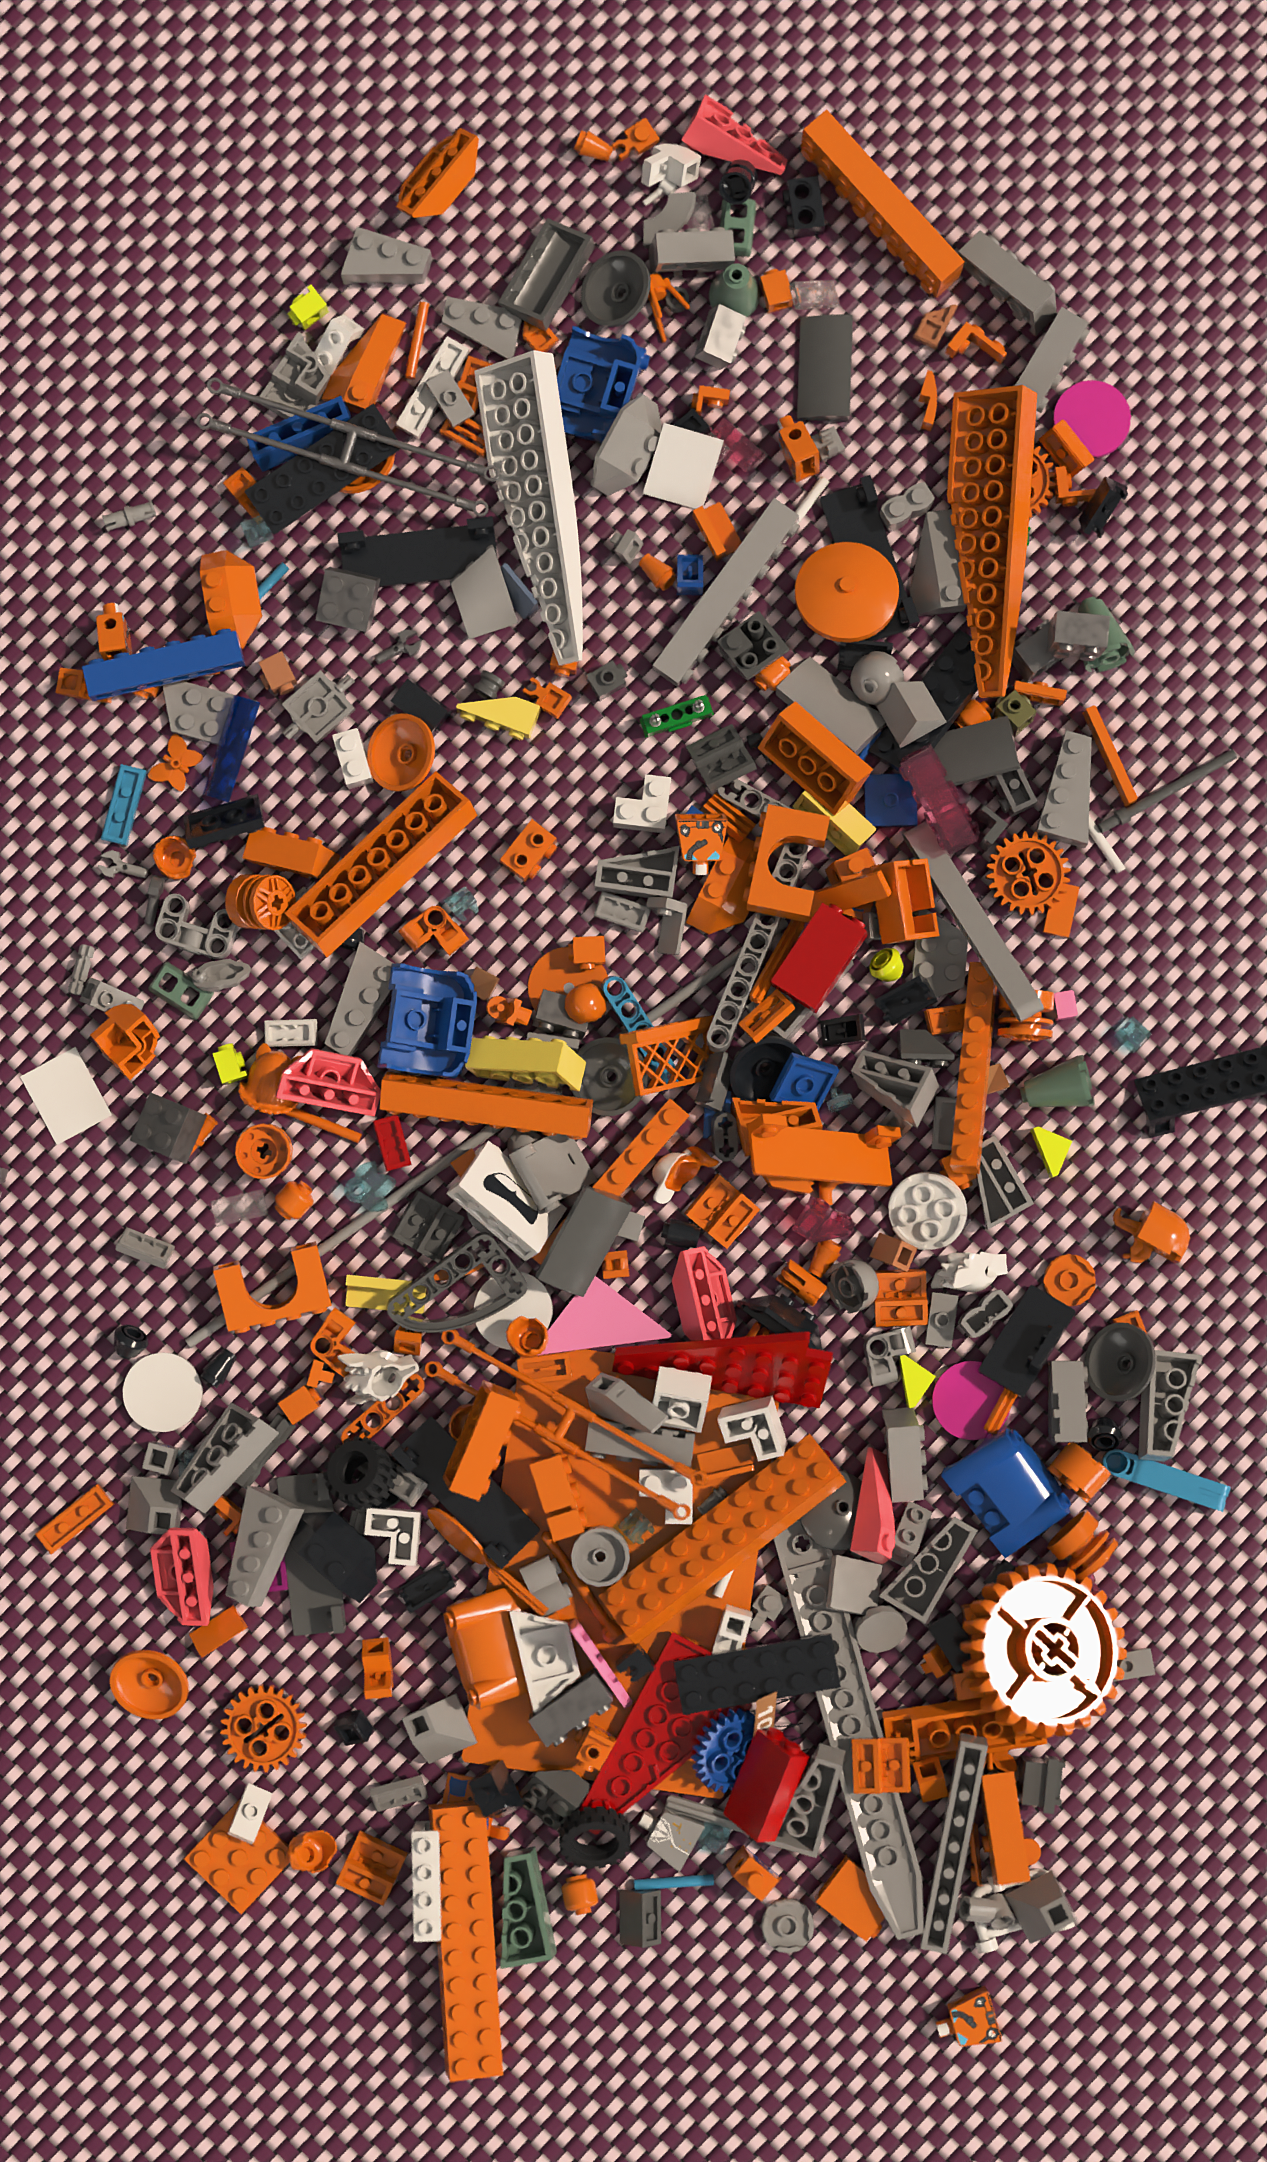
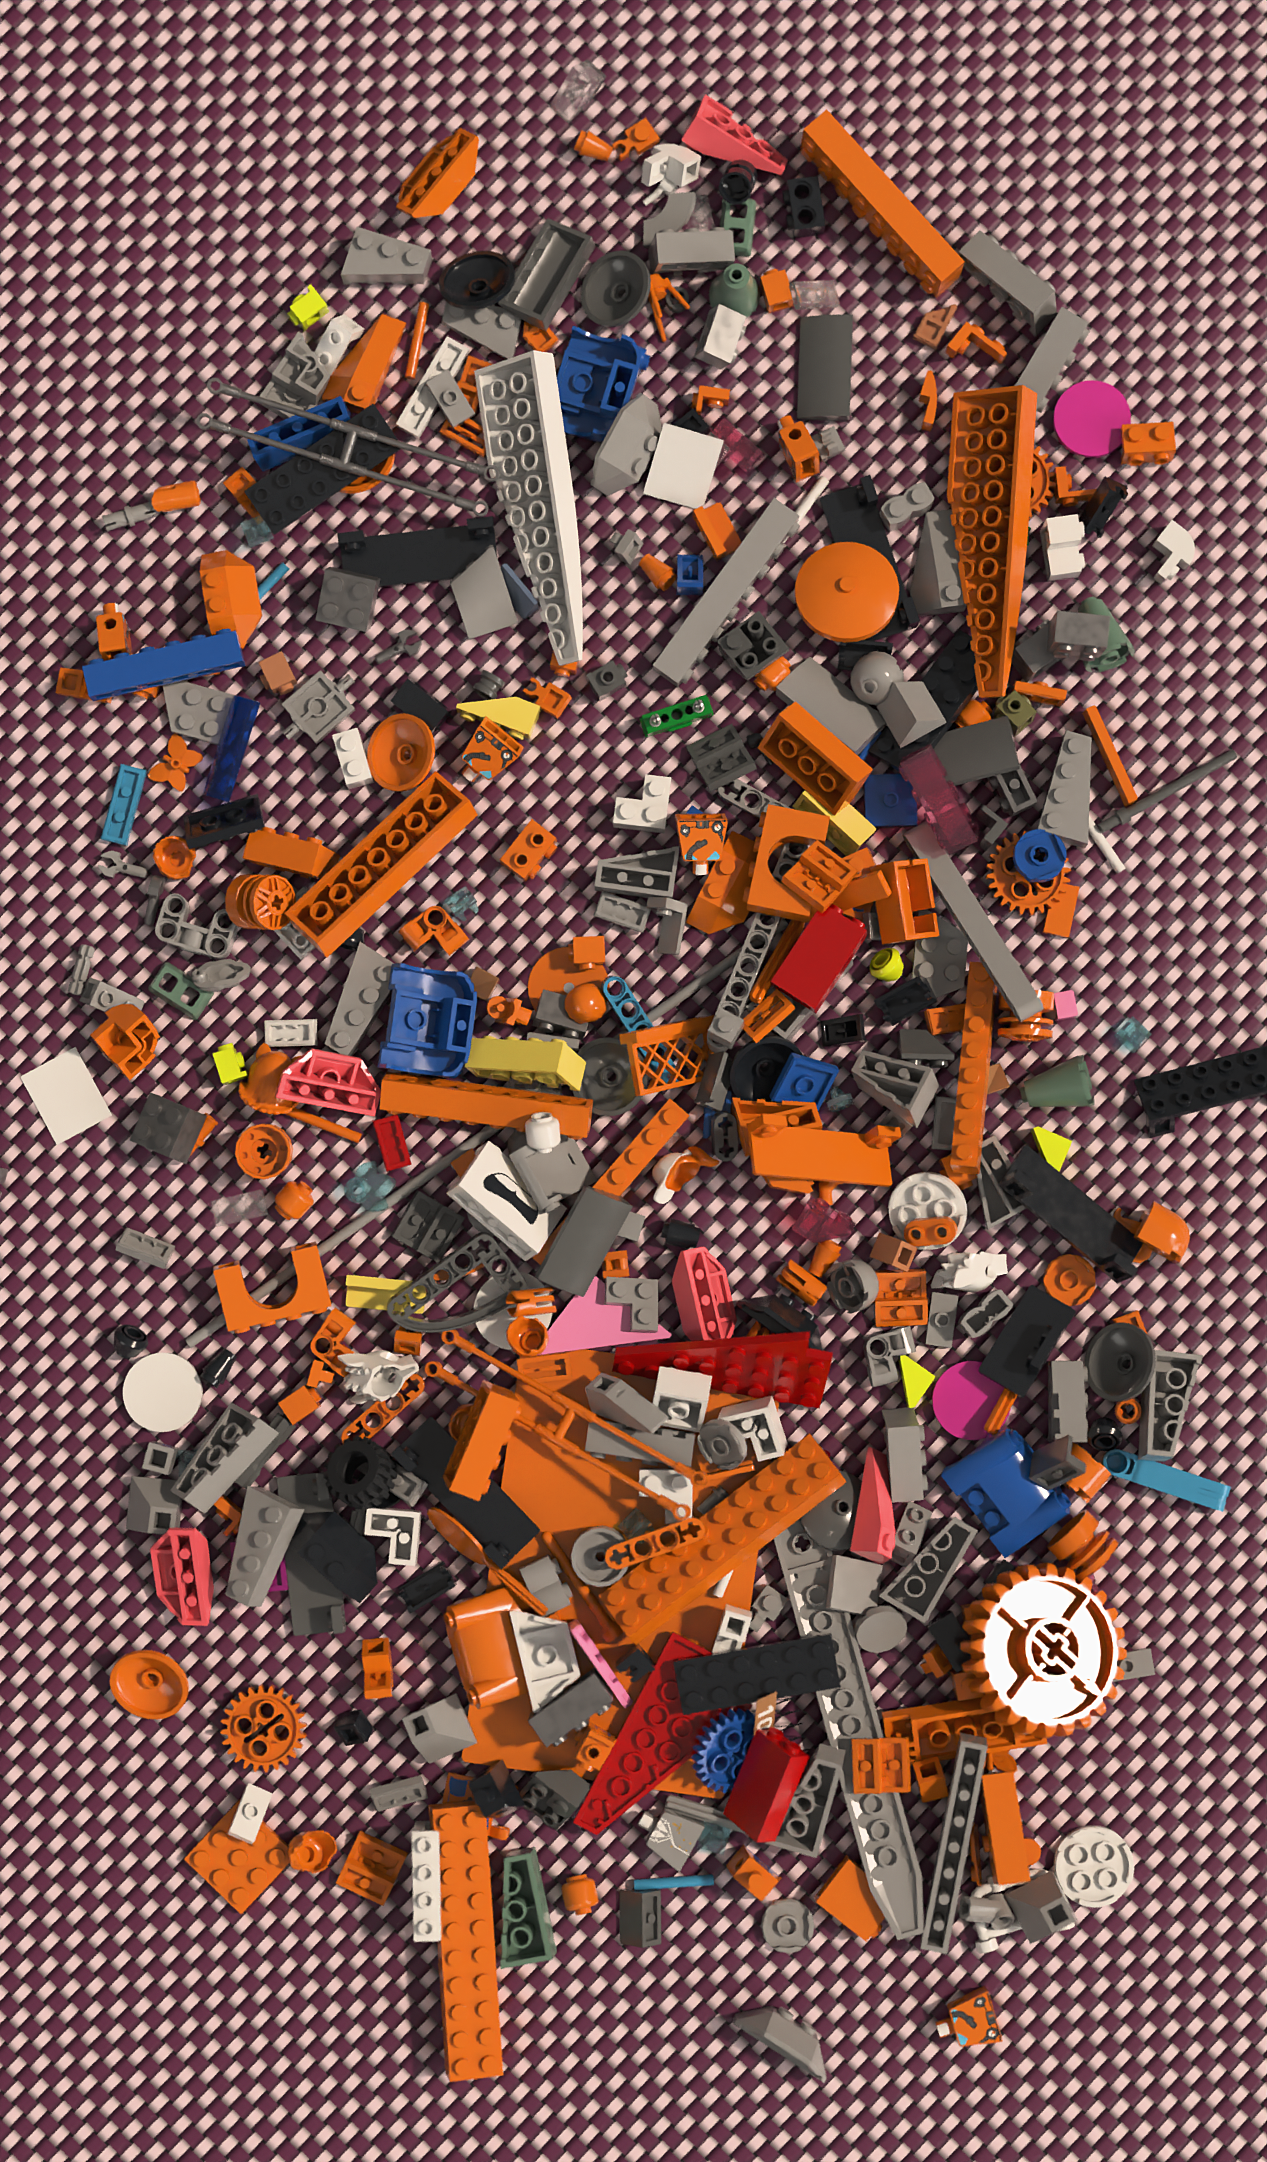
orange tile [35,1484,114,1555] -> none
orange slope [189,1605,248,1658] -> none
orange piece [529,1452,588,1542] -> none
black tyre [559,1806,631,1869] -> none
orange slope [684,1173,760,1249] -> none
orange tile [700,792,756,843] -> none
dark grey plate [1017,1755,1066,1814] -> none
orange slope [1038,420,1094,478] -> none
none -> orange arm [152,481,200,512]
none -> black dish [439,251,515,310]
none -> orange torso [461,716,524,782]
none -> orange arm [506,1287,557,1317]
none -> white head [525,1112,560,1153]
none -> clear slope [549,59,607,123]
none -> light grey plate [604,1277,658,1333]
none -> orange beam [605,1517,705,1569]
none -> light grey tile [697,1419,747,1470]
none -> light grey brick [708,1008,744,1049]
none -> light grey wedge [733,2006,827,2083]
none -> orange slope [781,840,858,913]
none -> orange plate [904,1216,957,1246]
none -> black bracket [998,1145,1143,1283]
none -> blue plate [1013,829,1067,882]
none -> dark grey panel [1029,1435,1086,1491]
none -> white brick [1040,514,1085,581]
none -> white tile [1053,1825,1134,1907]
none -> orange cone [1115,1399,1141,1424]
none -> orange bracket [1120,422,1176,466]
none -> white brick [1152,520,1195,584]

